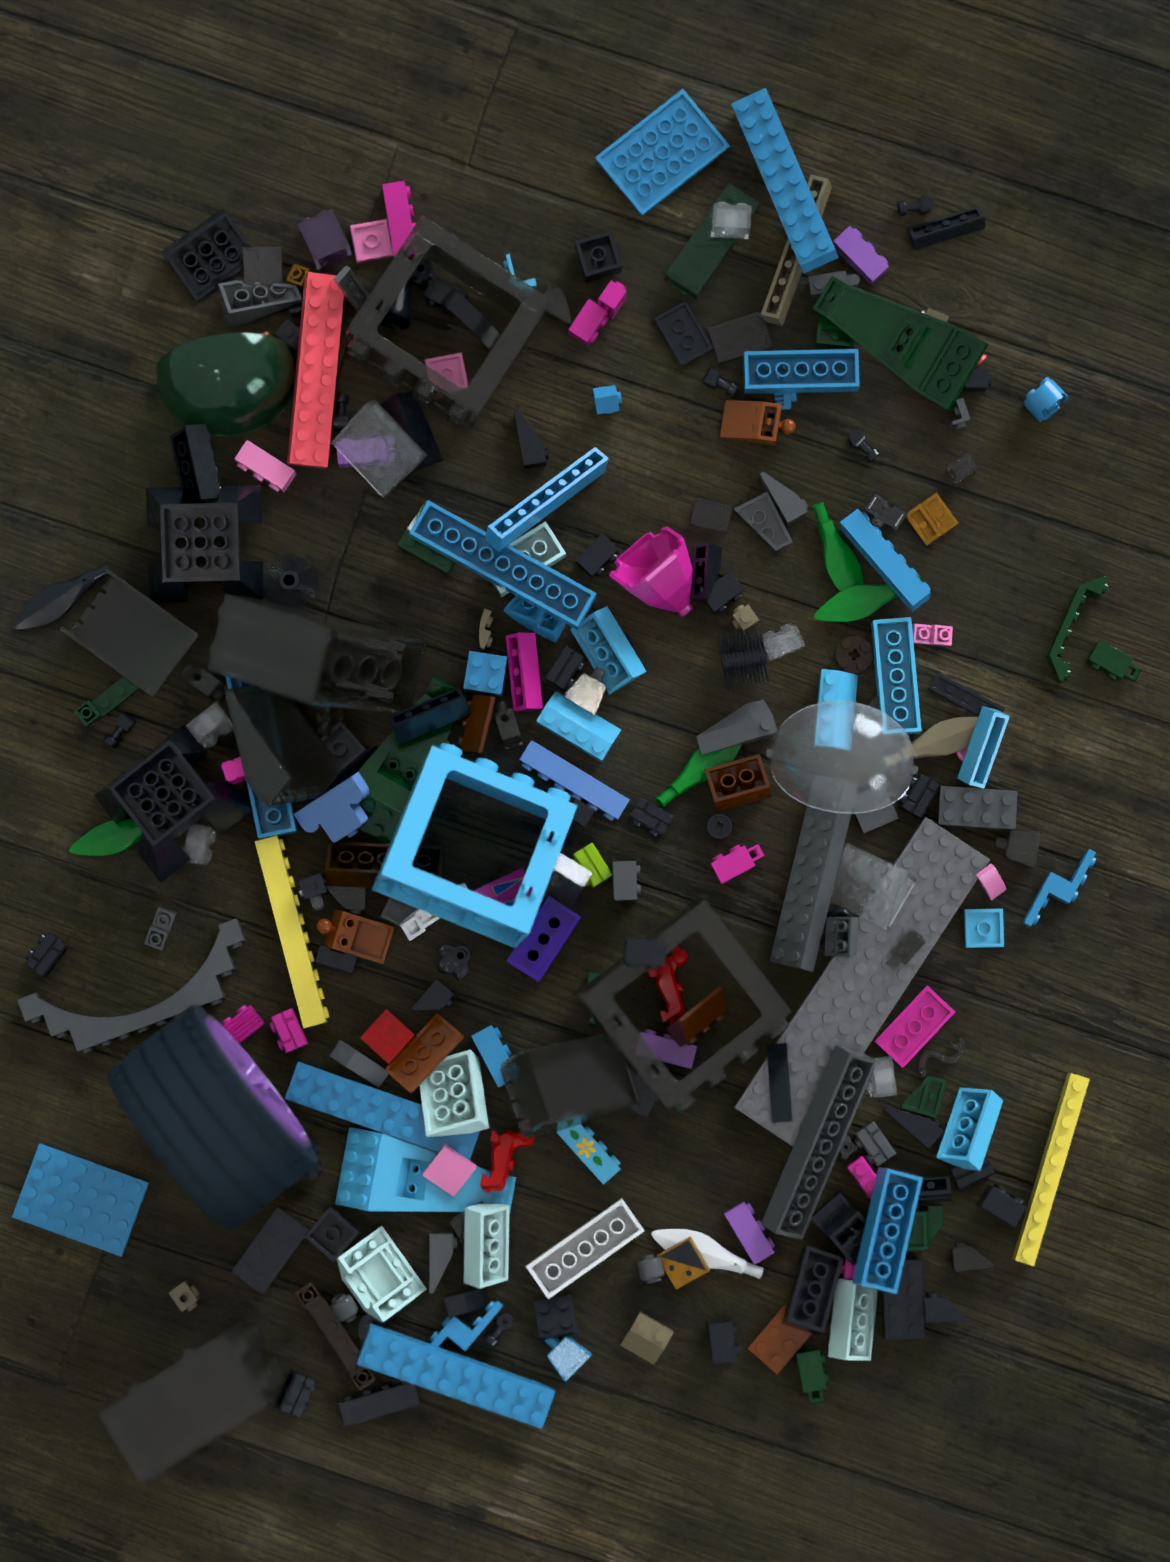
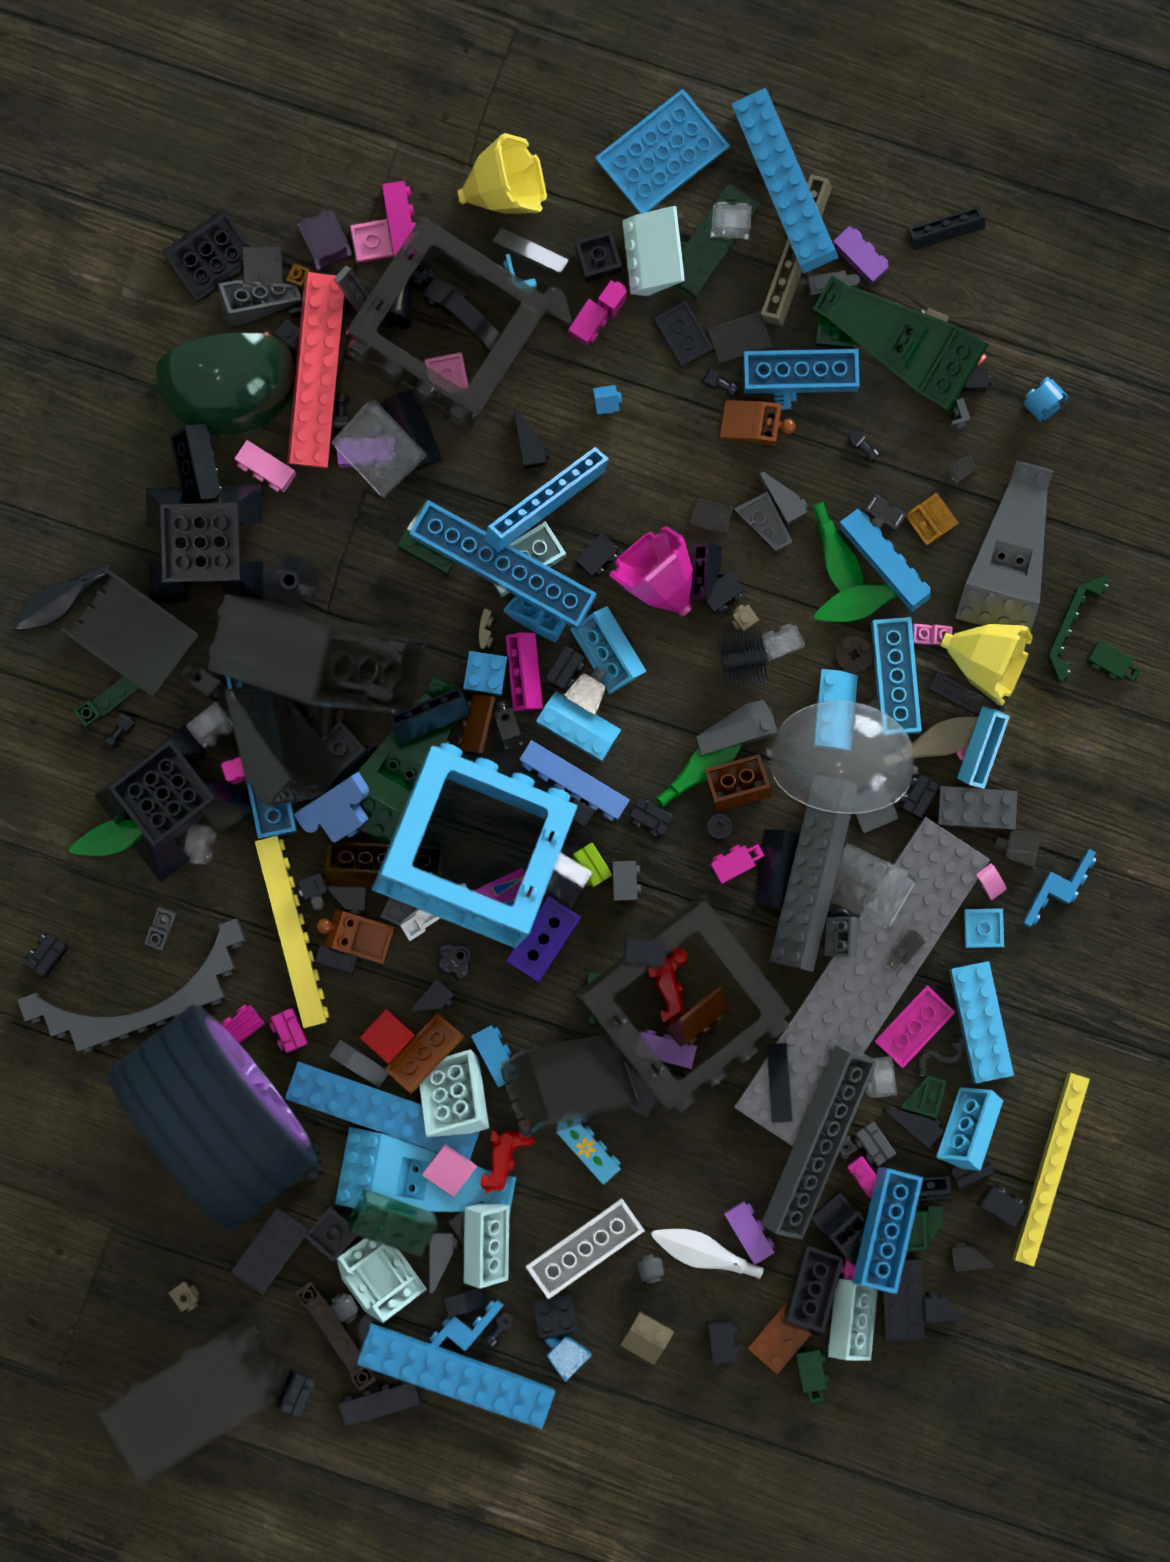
dark azure plate [12,1143,149,1257] -> none
tile [657,1236,710,1289] -> none
black leg [897,195,934,216] -> none
none -> clear green brick [348,1189,438,1257]
none -> light yellow piece [458,133,547,214]
none -> dark grey slope [493,228,569,277]
none -> light aqua slope [623,206,685,296]
none -> black slope [755,829,800,909]
none -> light yellow piece [941,624,1033,706]
none -> medium azure brick [949,961,1014,1083]
none -> dark grey wing [955,460,1053,632]

